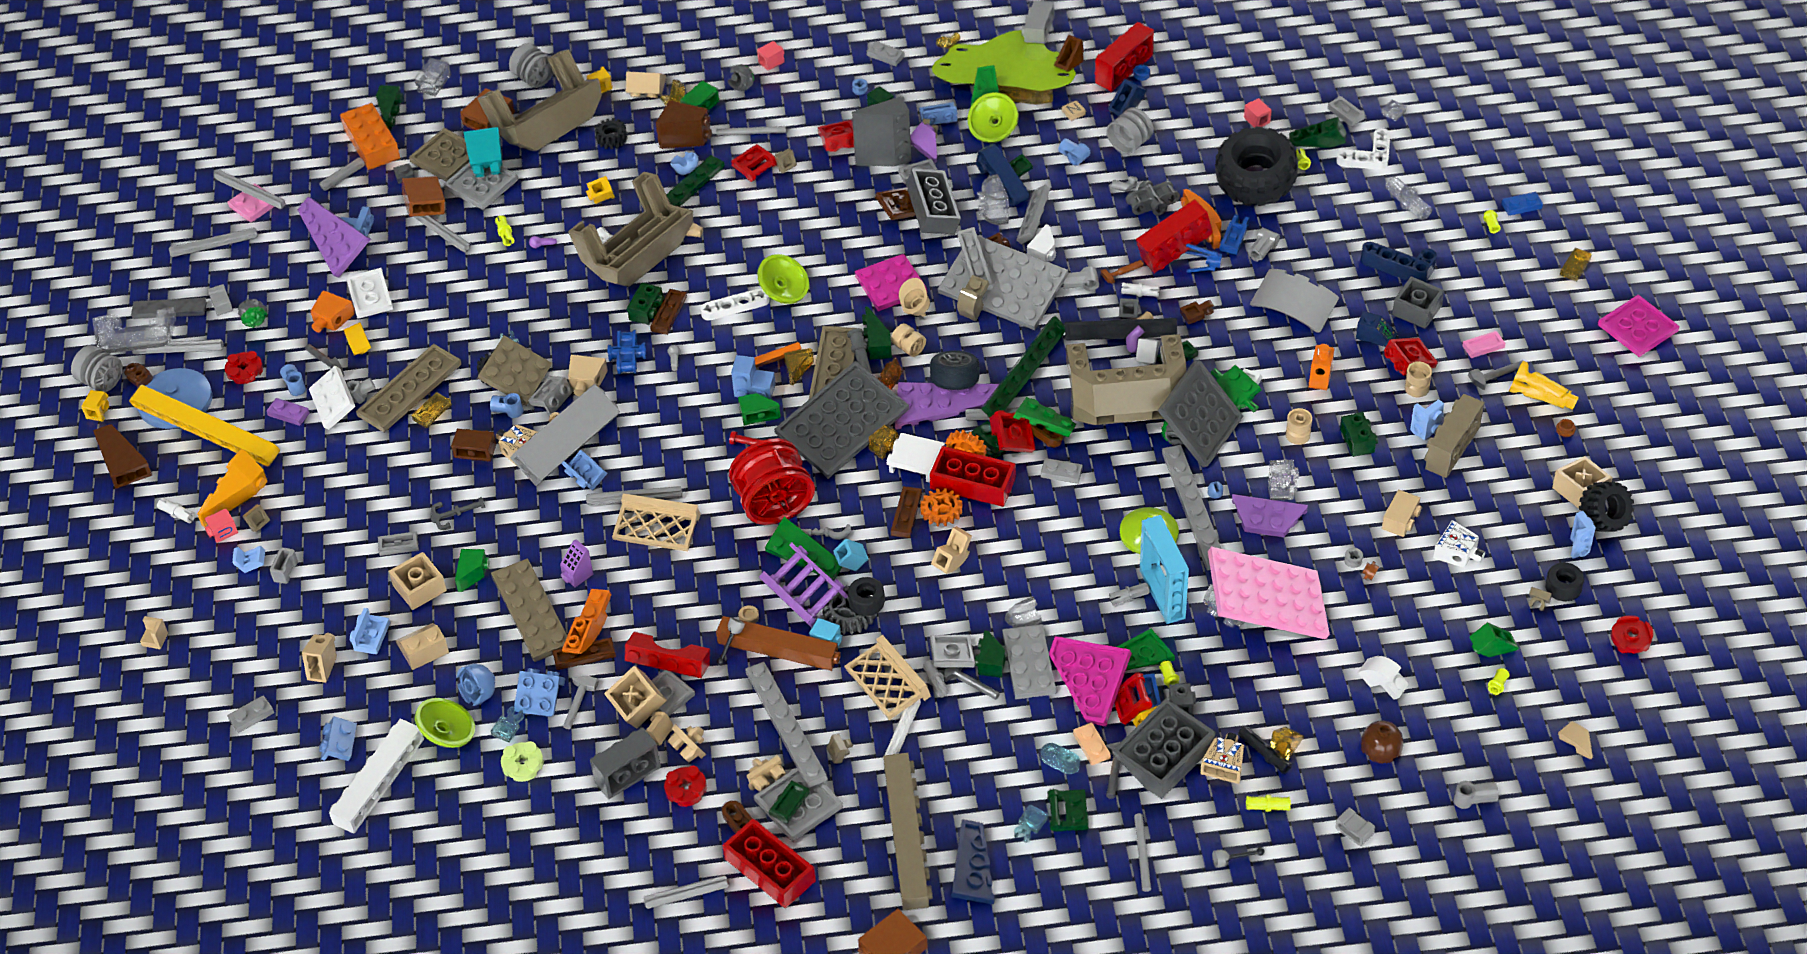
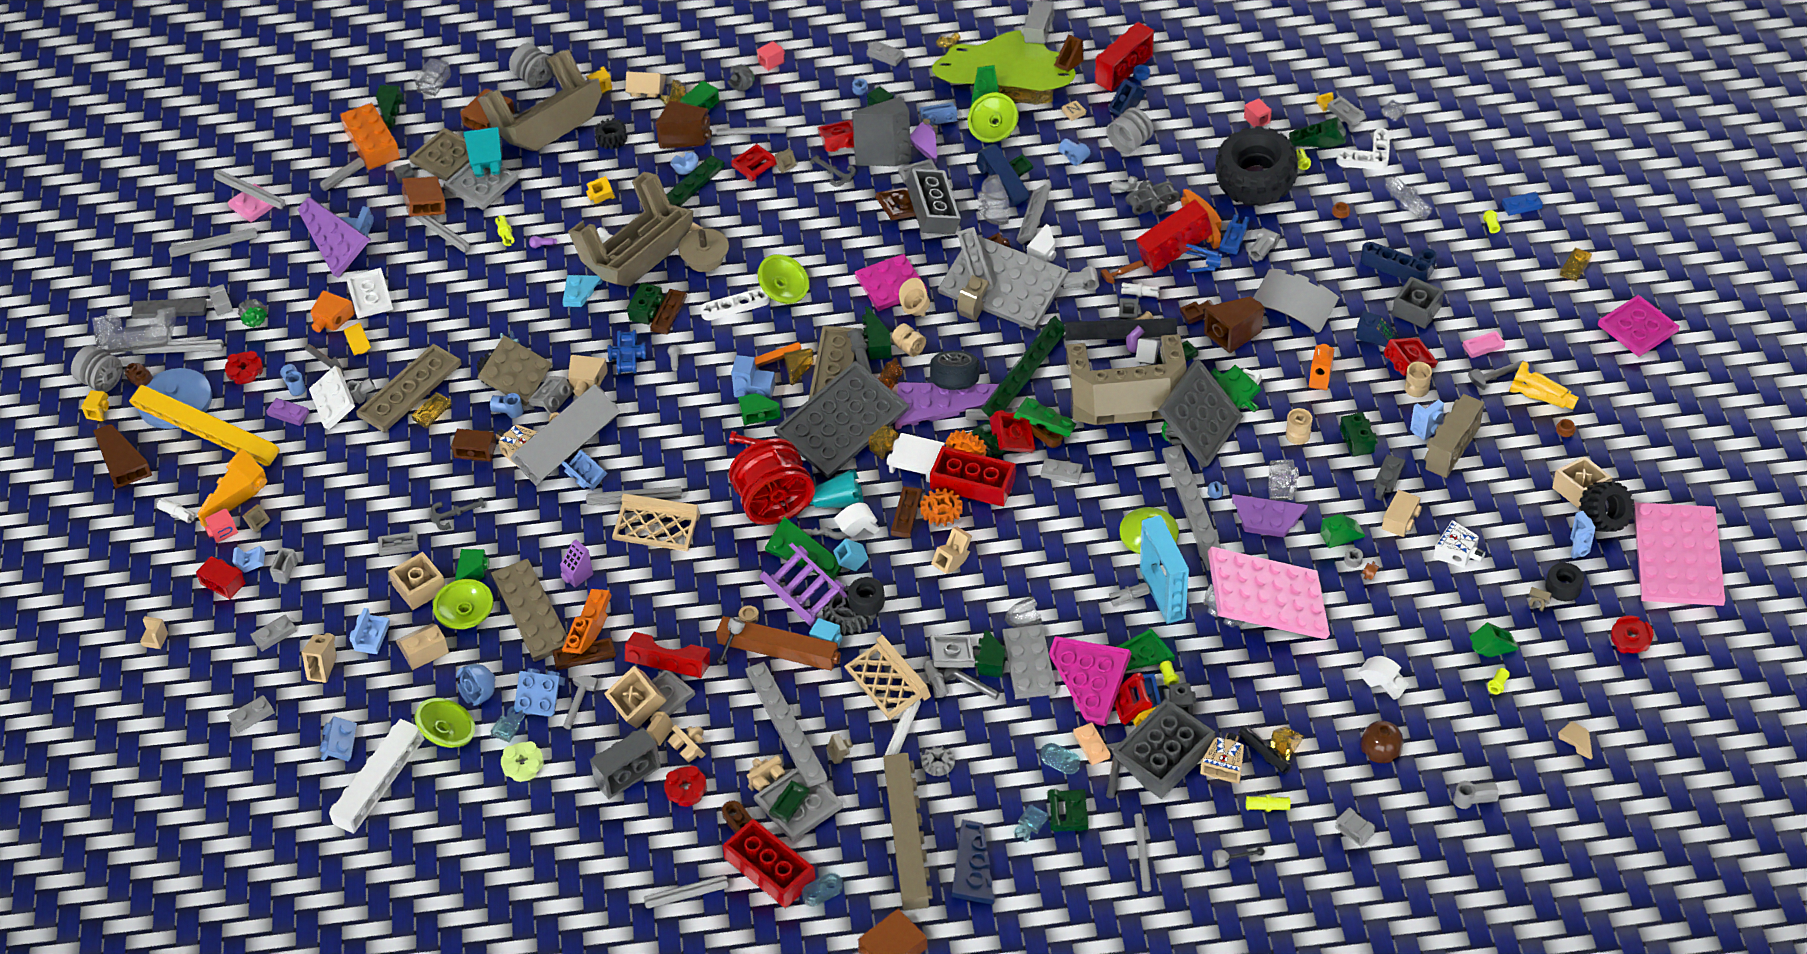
none -> red brick [196,556,245,599]
none -> light grey plate [250,614,297,651]
none -> lime dish [433,579,493,629]
none -> medium azure wing [563,275,603,307]
none -> dark tan piece [678,228,729,272]
none -> clear light blue plate [802,873,843,906]
none -> dark grey piece [810,155,856,187]
none -> teal cone [810,469,864,508]
none -> white brick [834,503,880,538]
none -> light grey gear [921,746,955,776]
none -> reddish brown slope [1204,296,1264,354]
none -> yellow tile [1316,92,1334,112]
none -> green slope [1320,514,1365,549]
none -> dark orange plate [1332,202,1350,218]
none -> dark grey hinge [1373,454,1406,501]
none -> bright pink plate [1633,502,1725,606]

